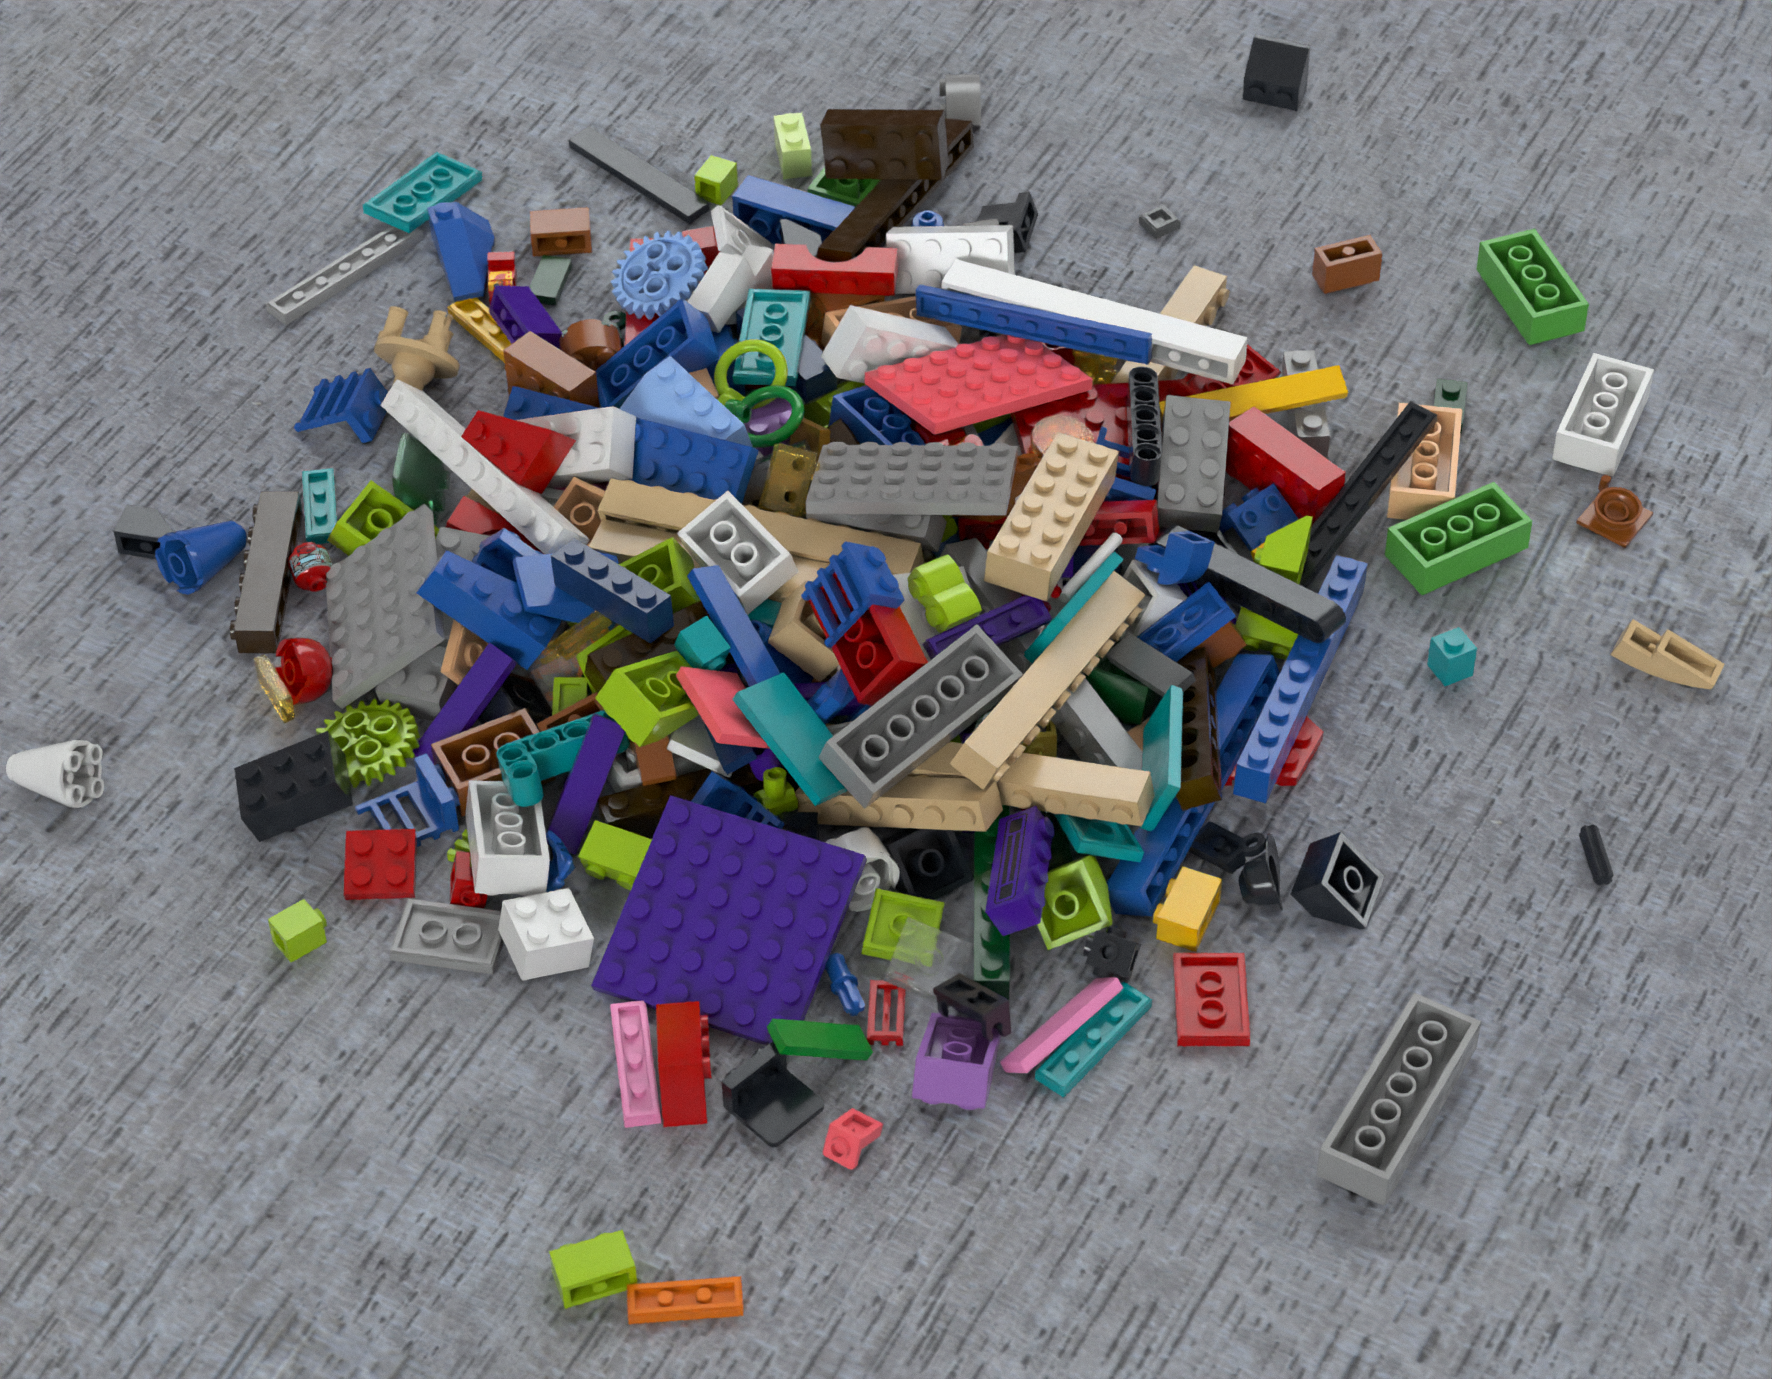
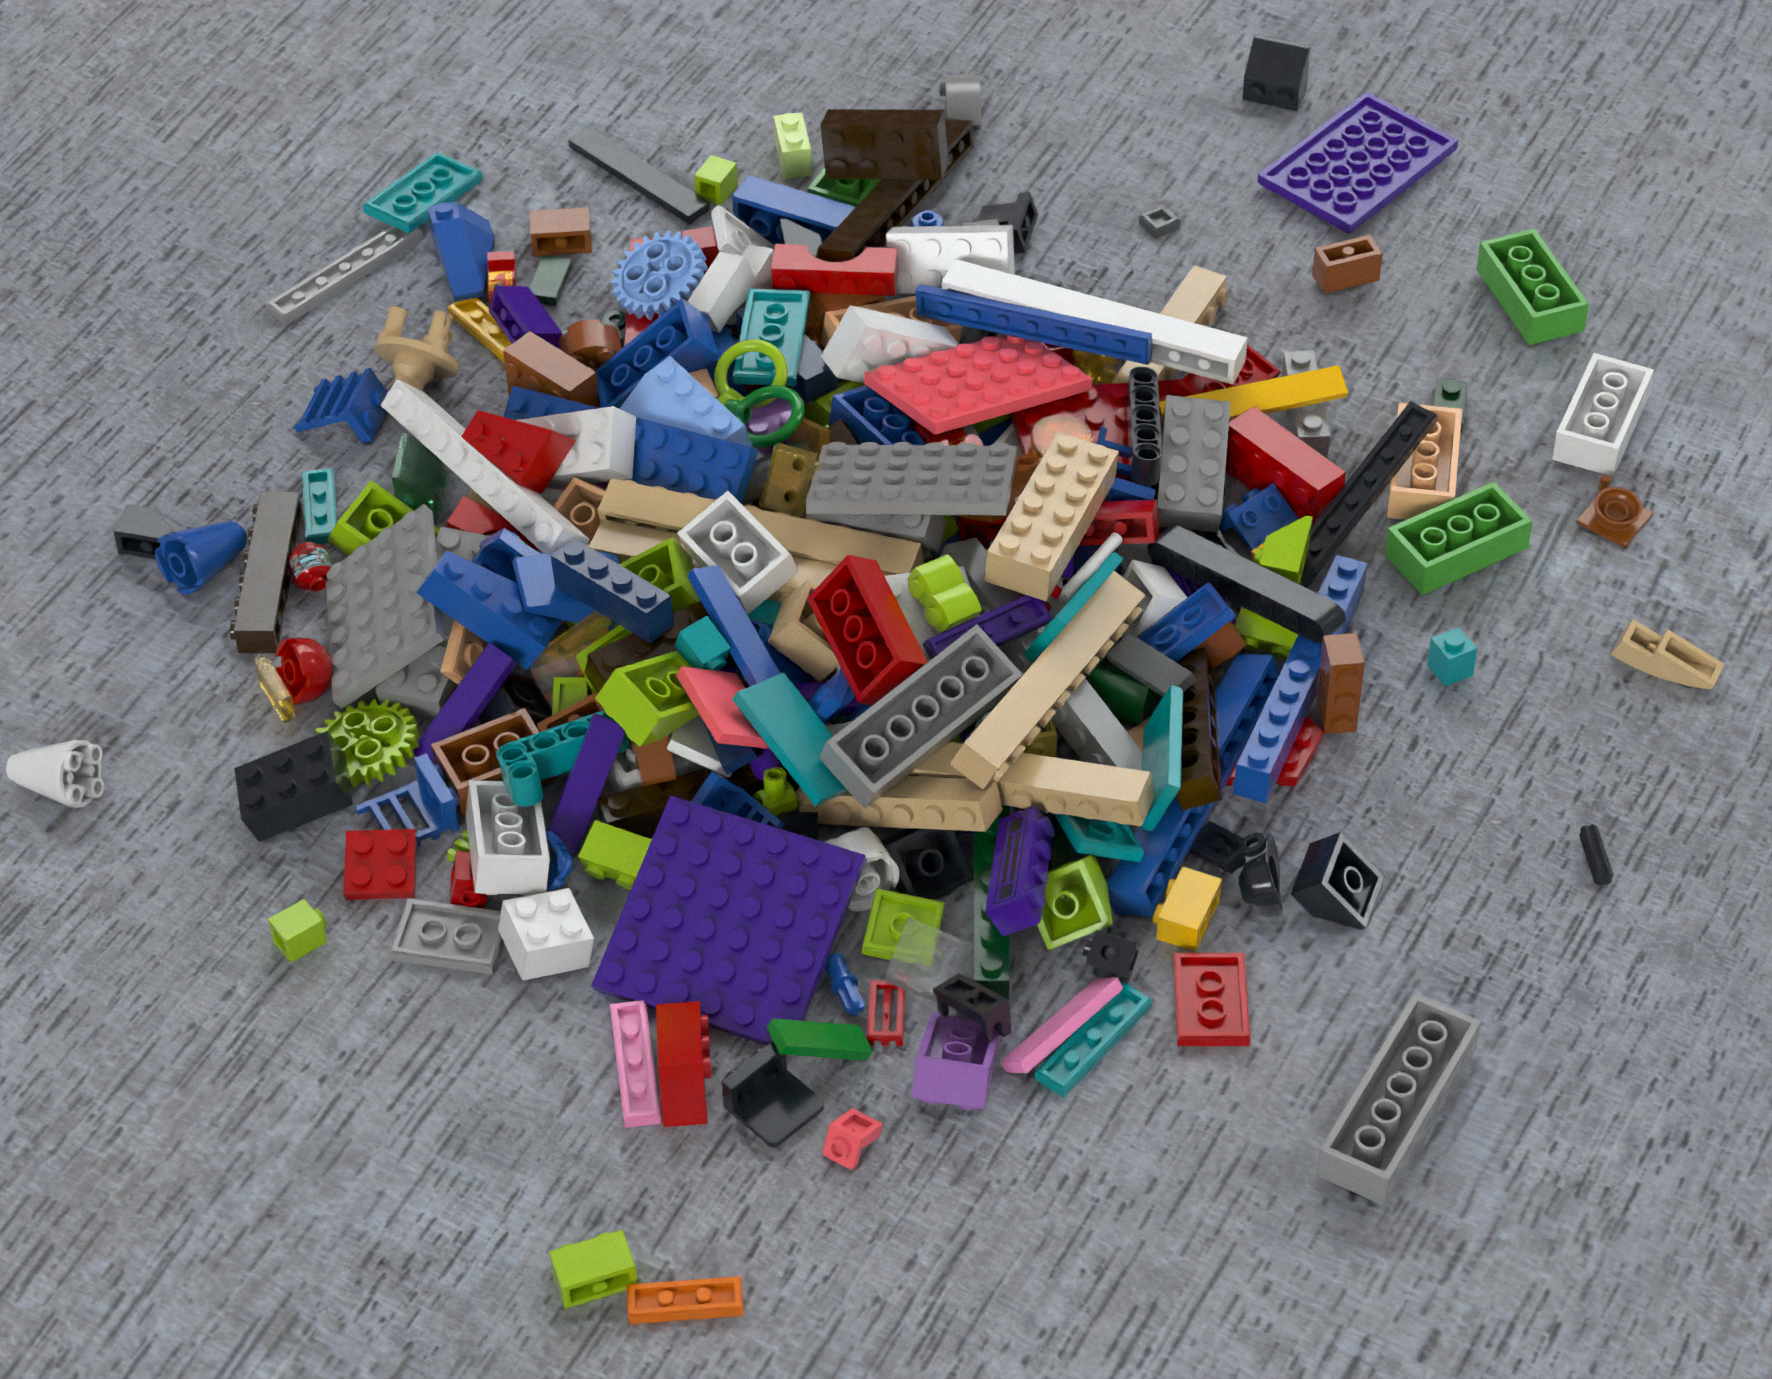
blue plate [801,541,905,648] -> none
blue brick [1135,531,1215,585] -> none
none -> dark purple plate [1257,91,1458,234]
none -> dark orange brick [1316,633,1365,734]

